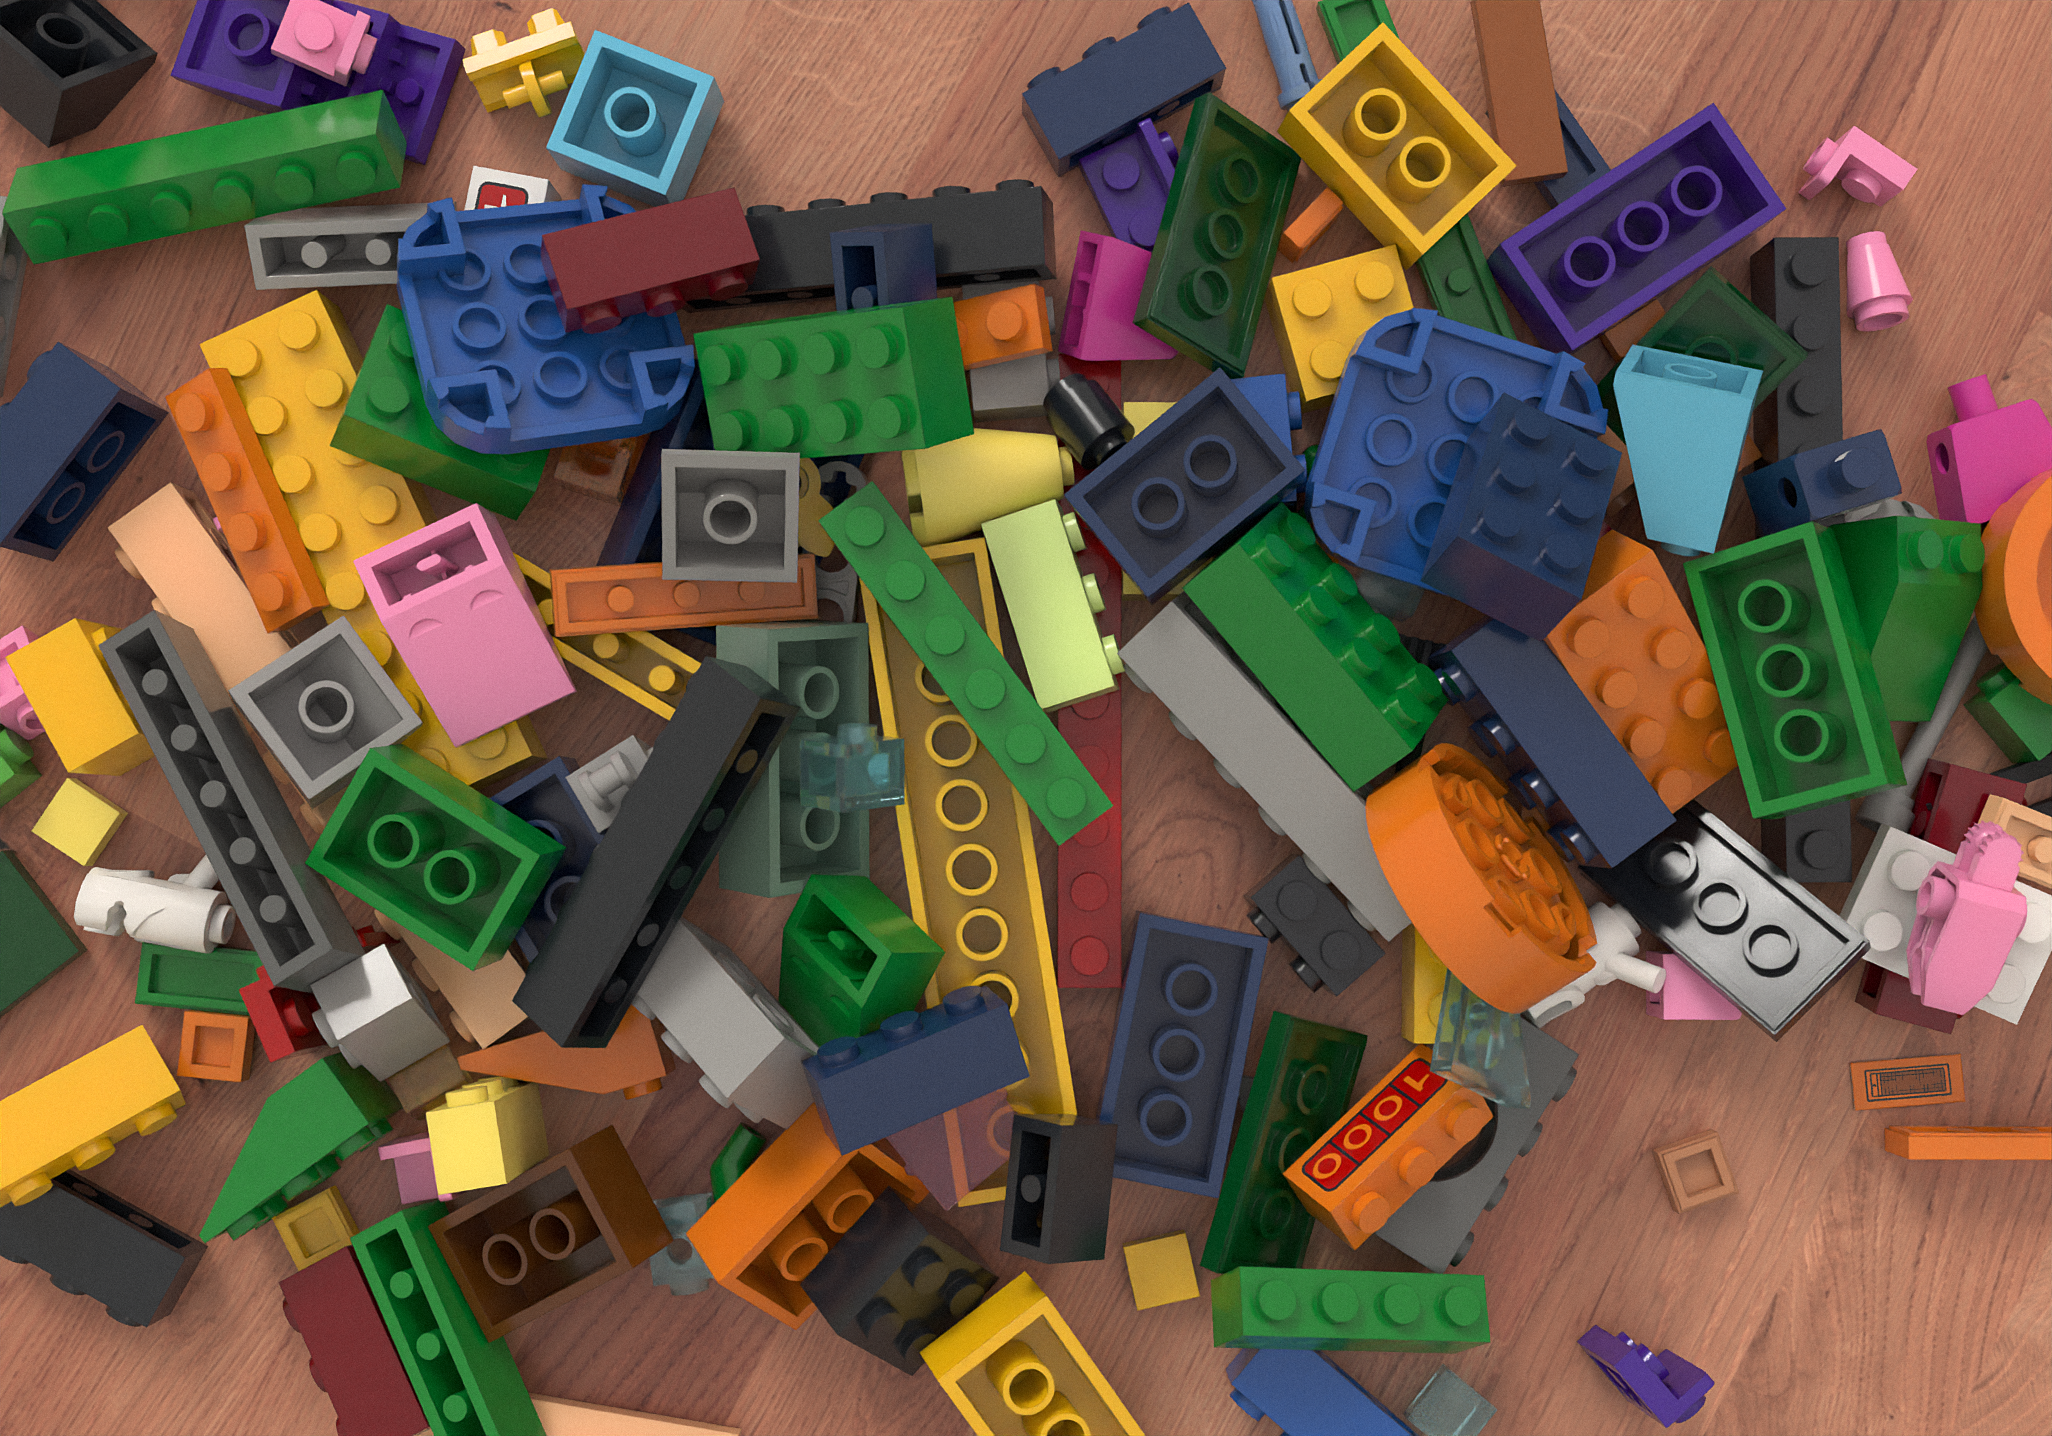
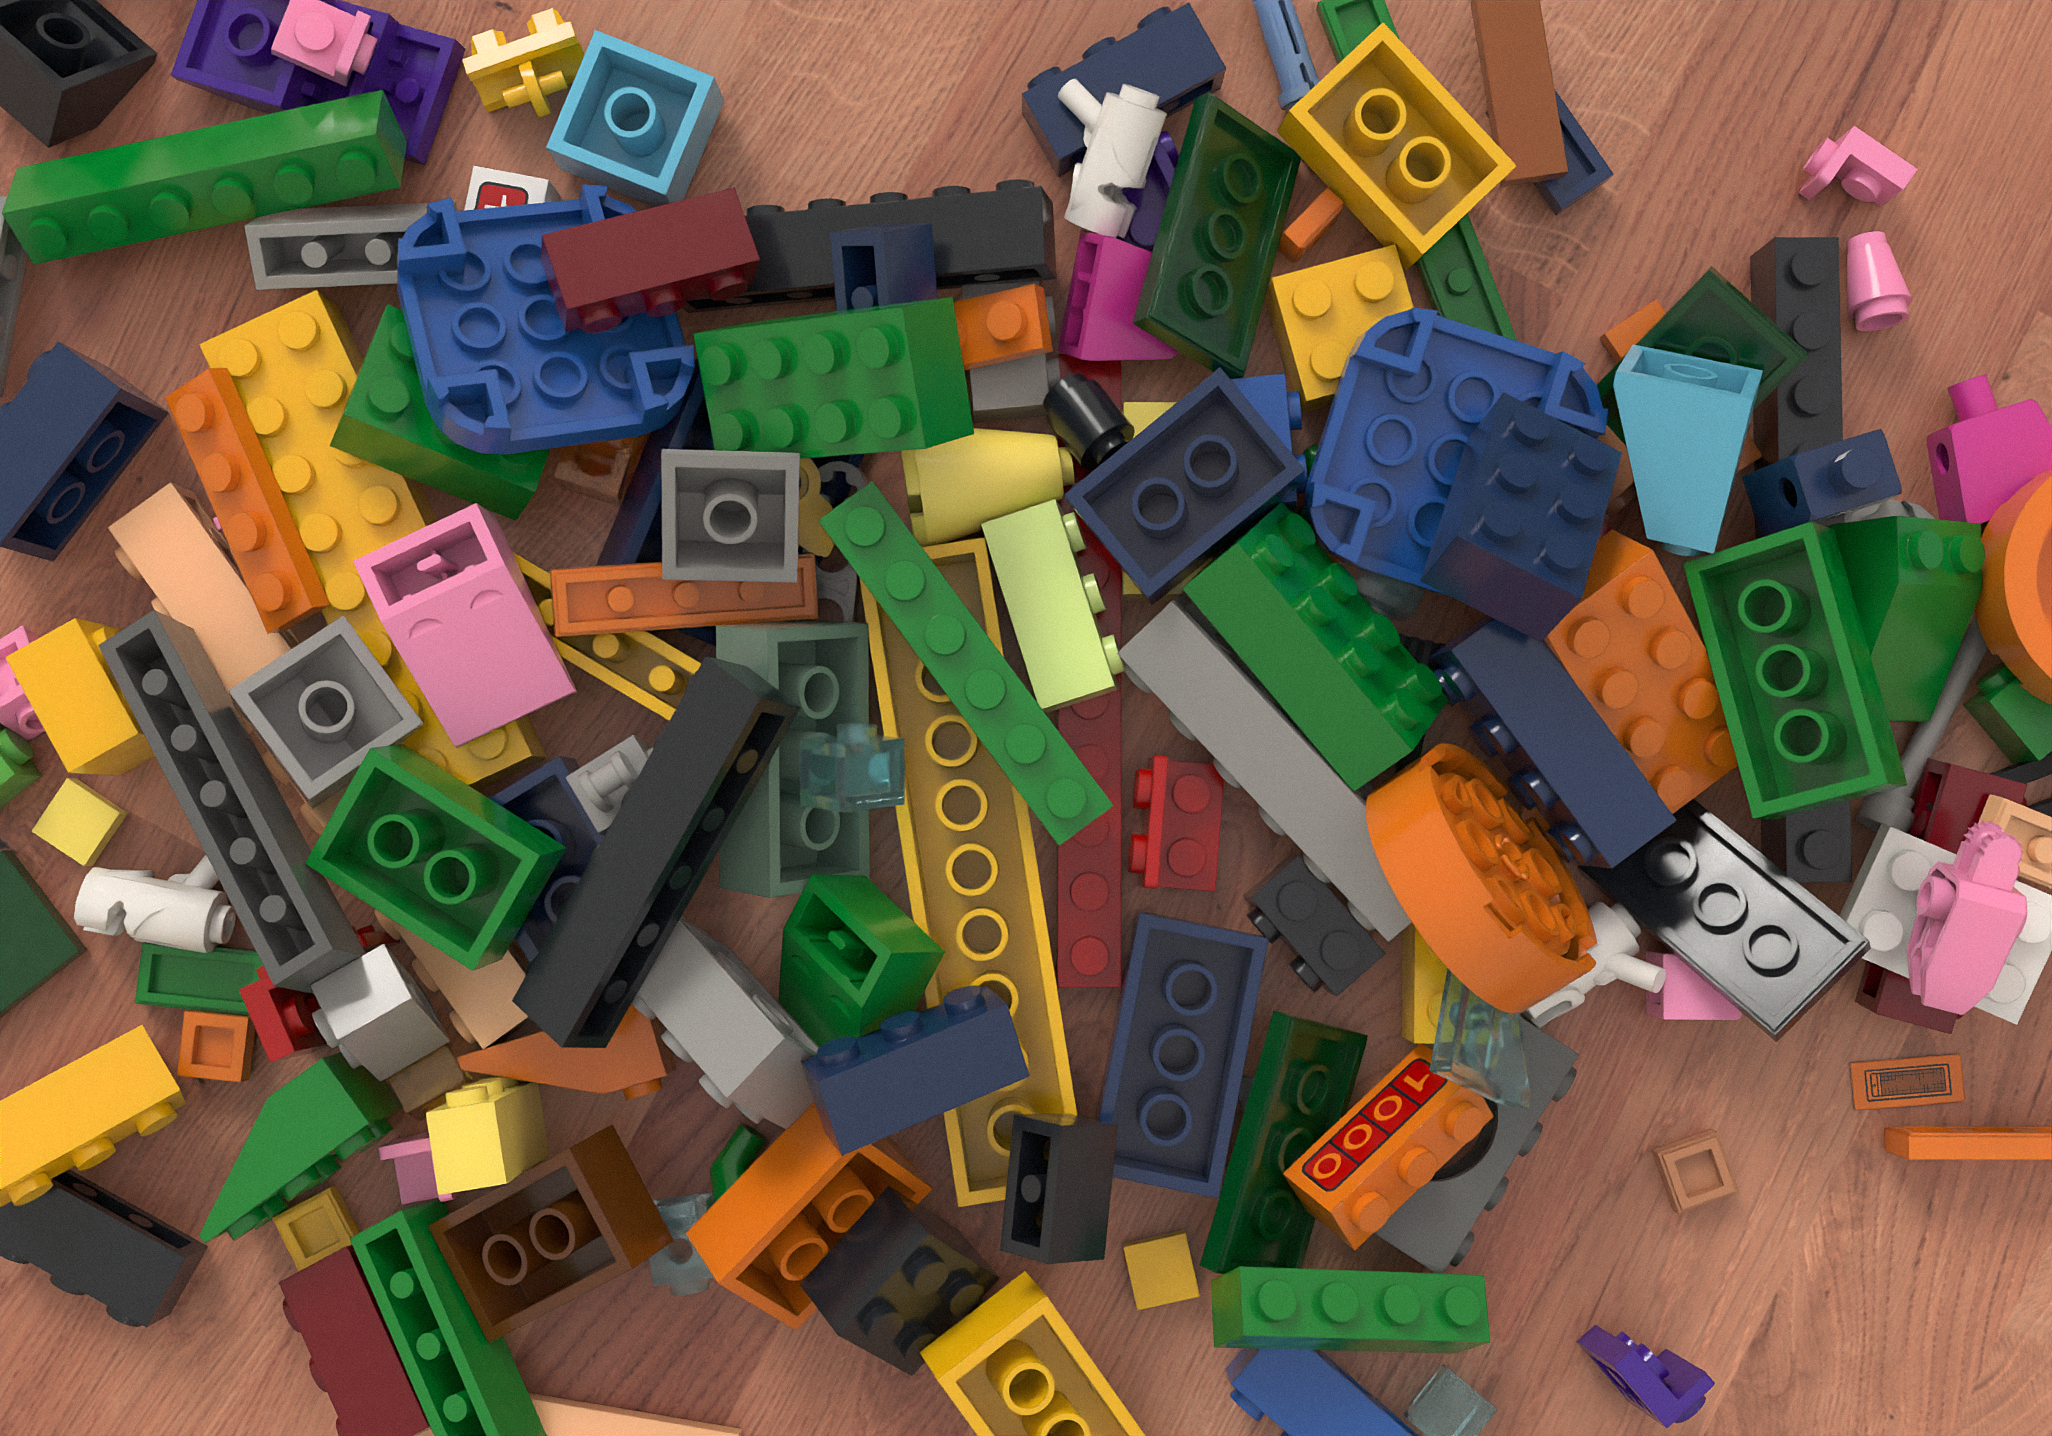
clear pink piece [886,1087,1019,1211] -> none
dark purple brick [1486,103,1786,355] -> none
none -> white piece [1058,79,1167,238]
none -> red bracket [1128,755,1224,892]

